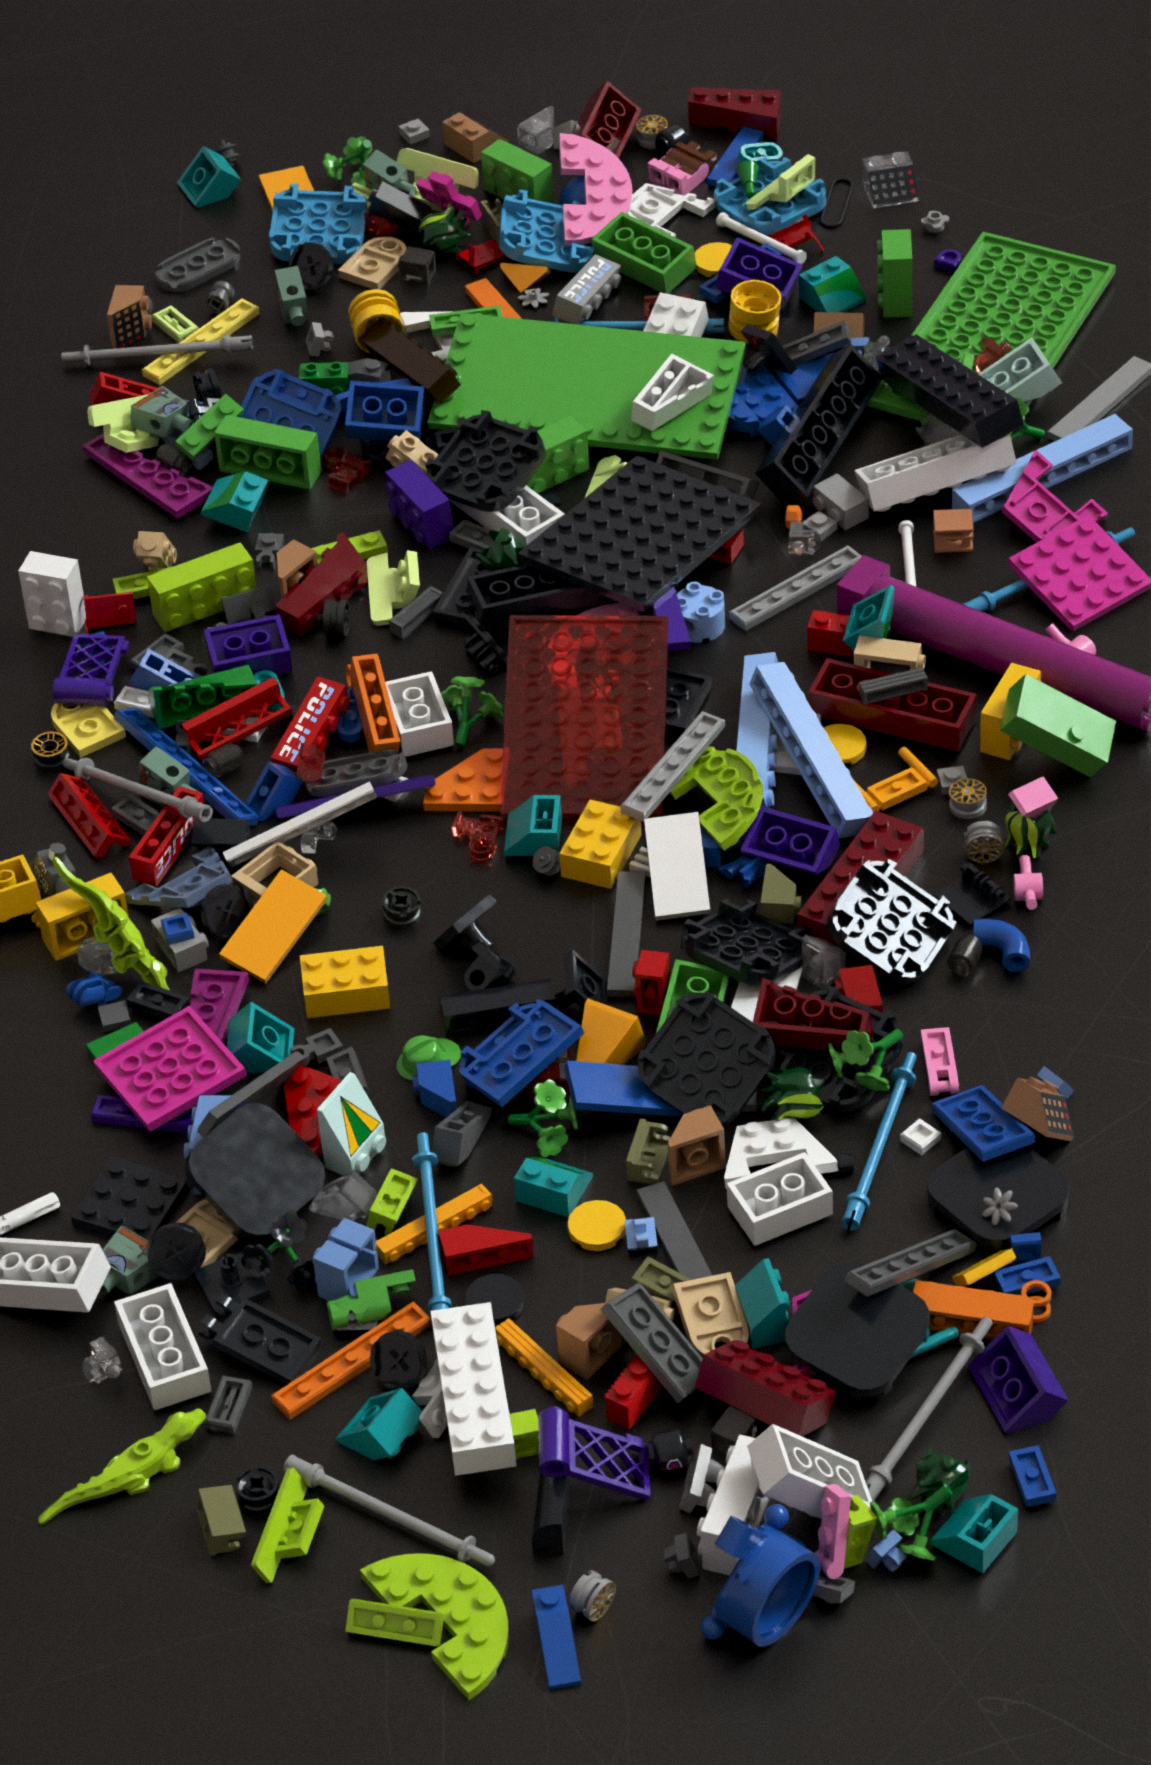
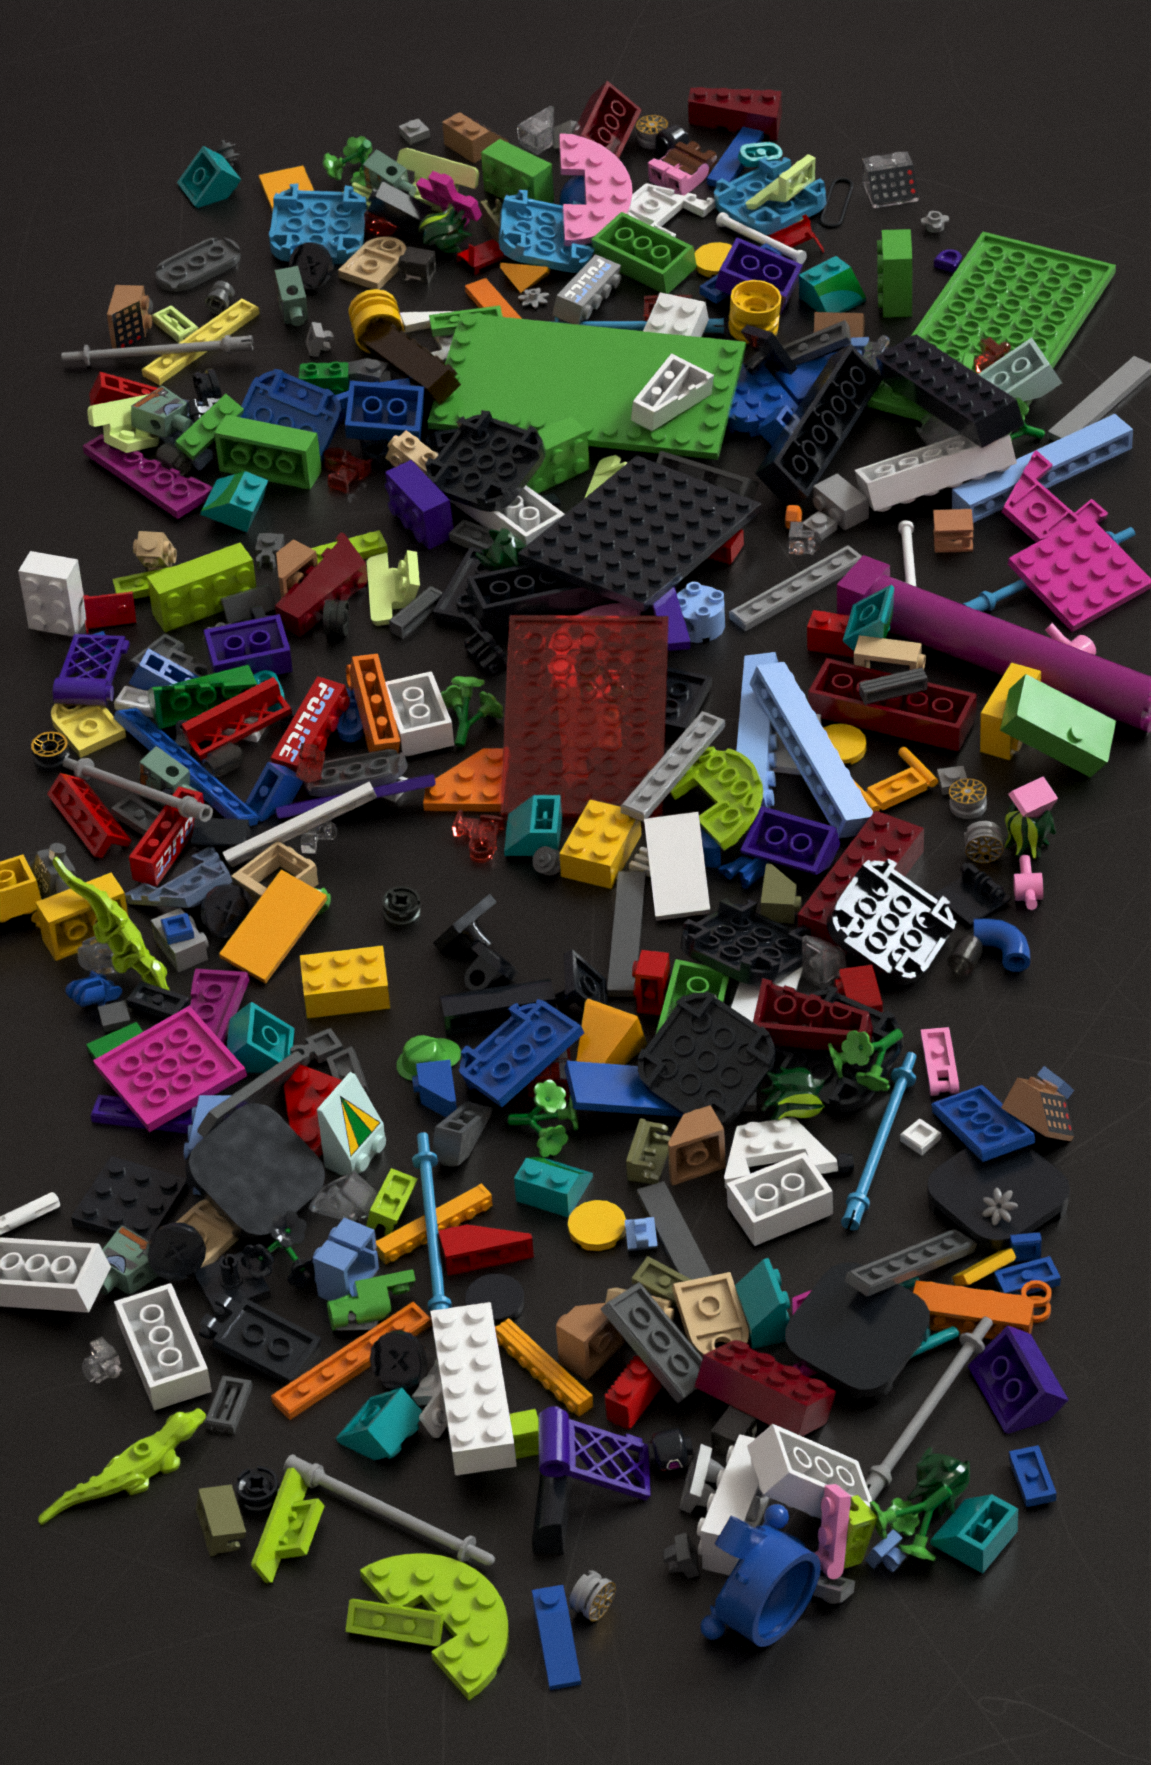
green cone [736,161,759,199] -> none

